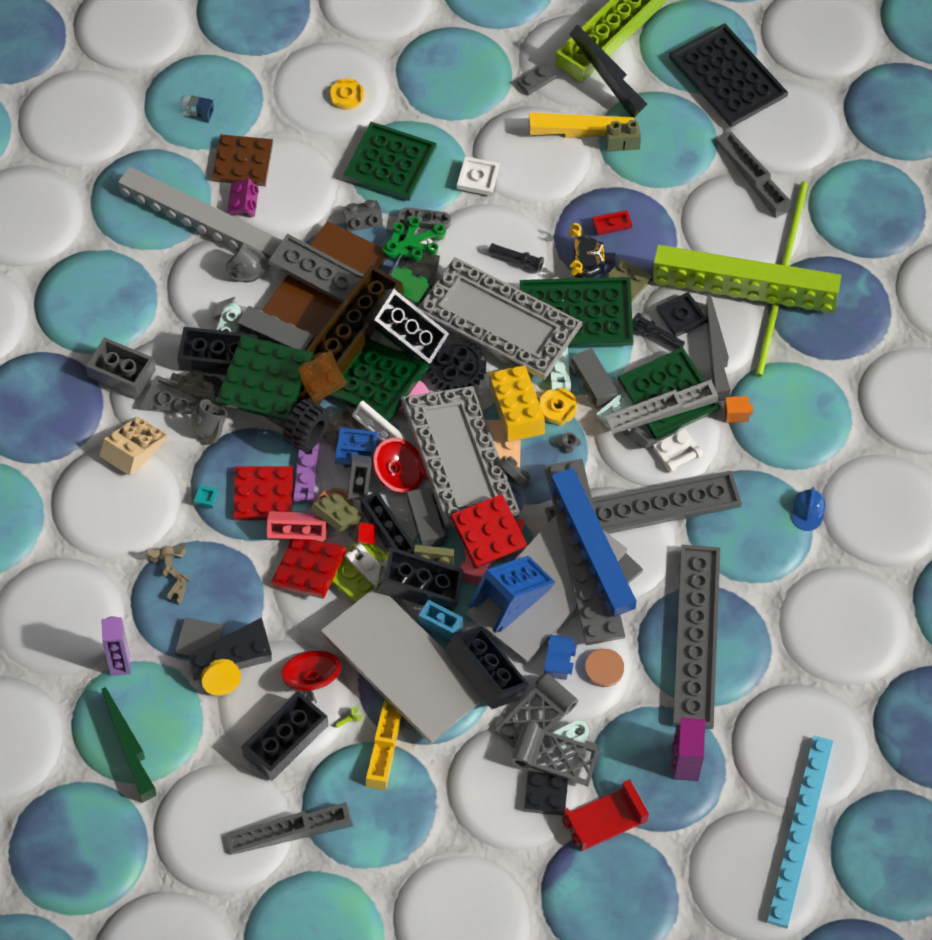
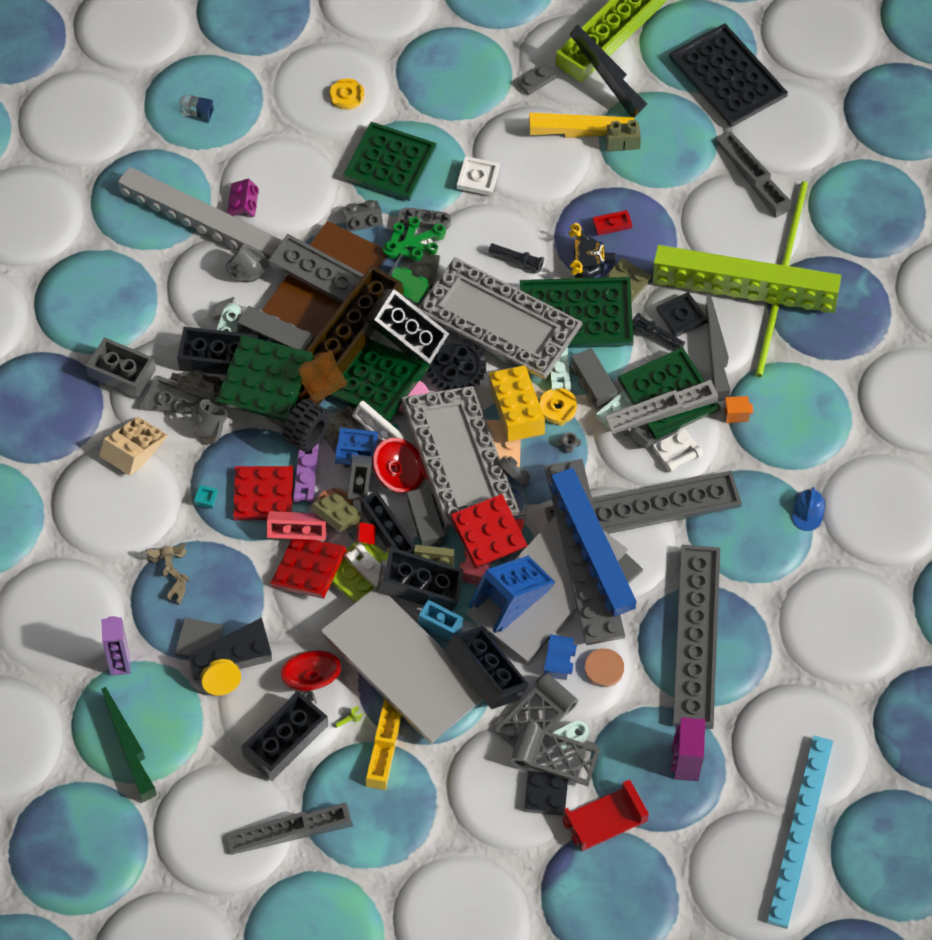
reddish brown plate [212,134,273,187] -> none

